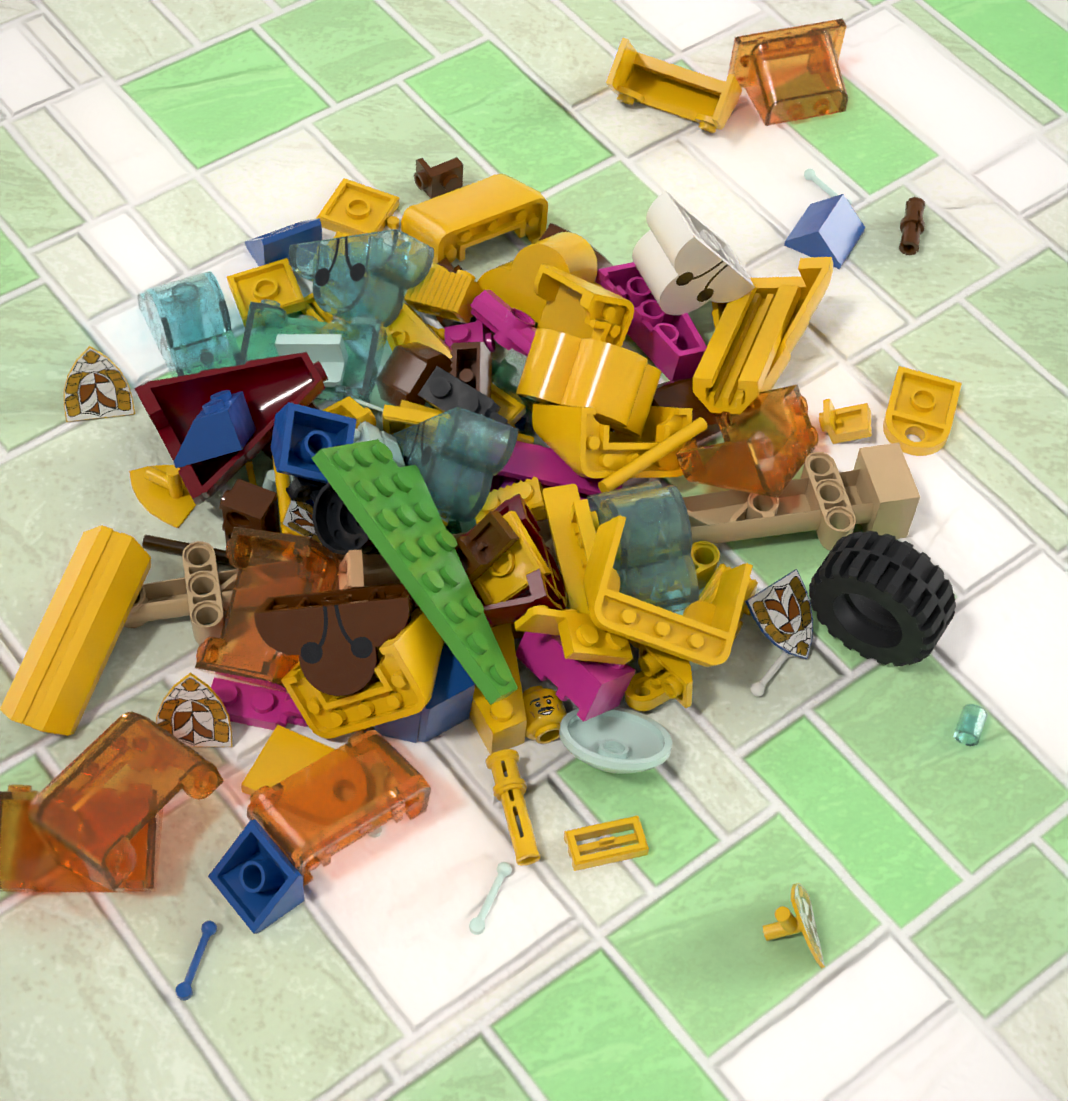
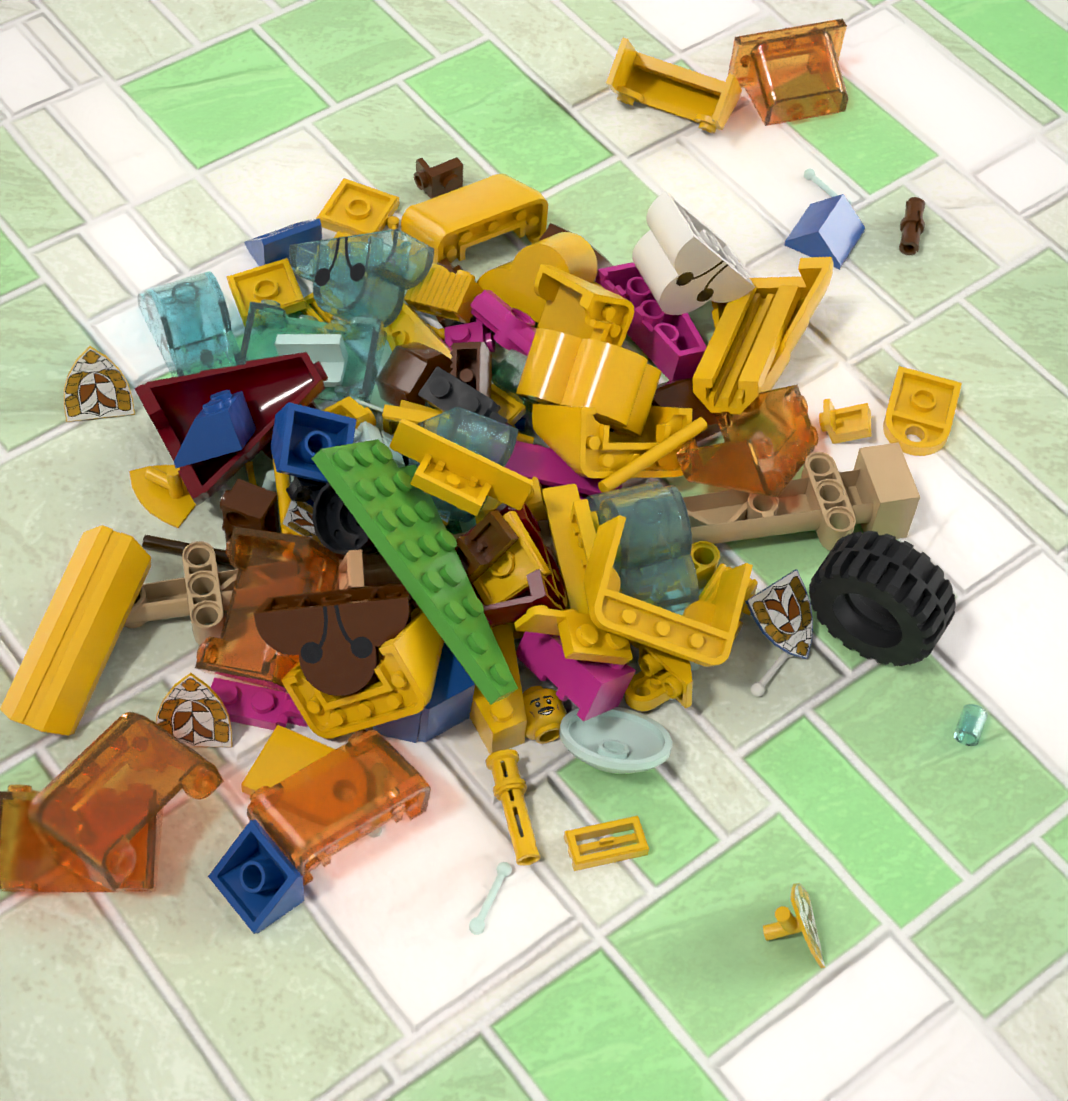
blue hinge [175,920,217,1001] -> none
none -> yellow bracket [390,419,534,516]

